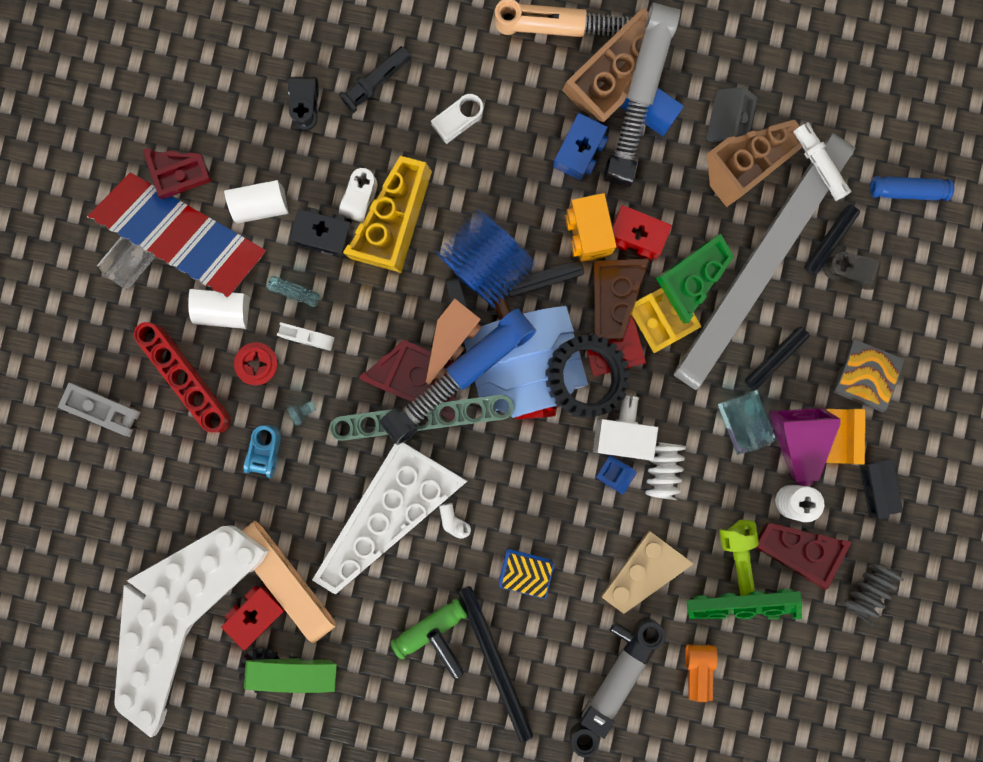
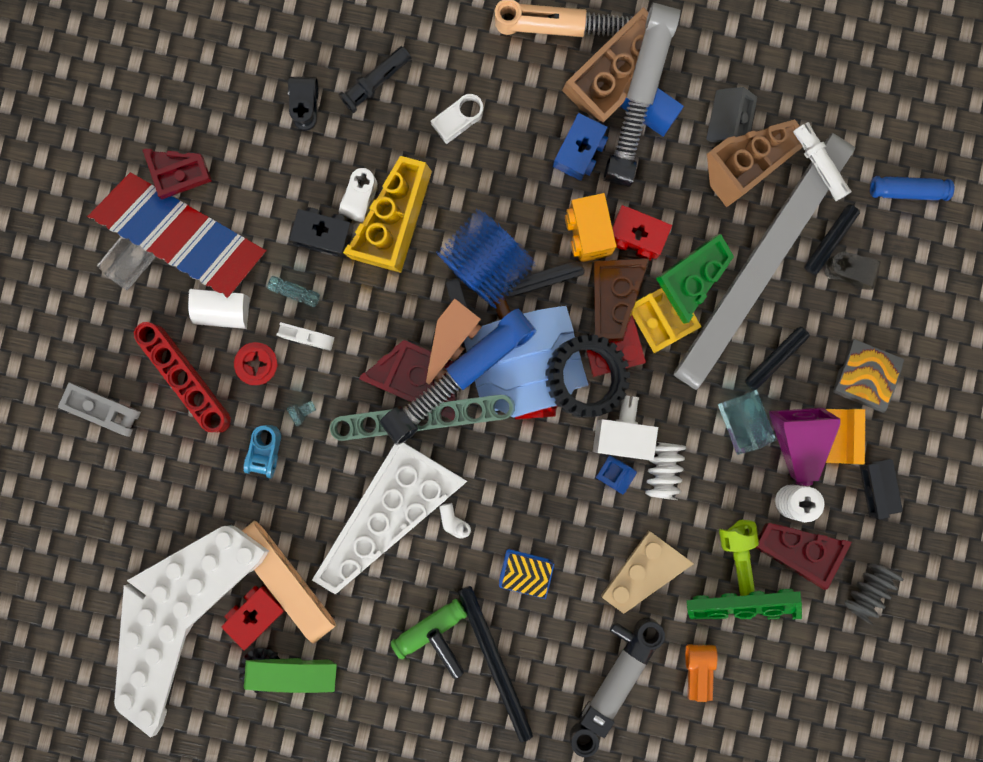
white brick [224,180,289,224] -> none

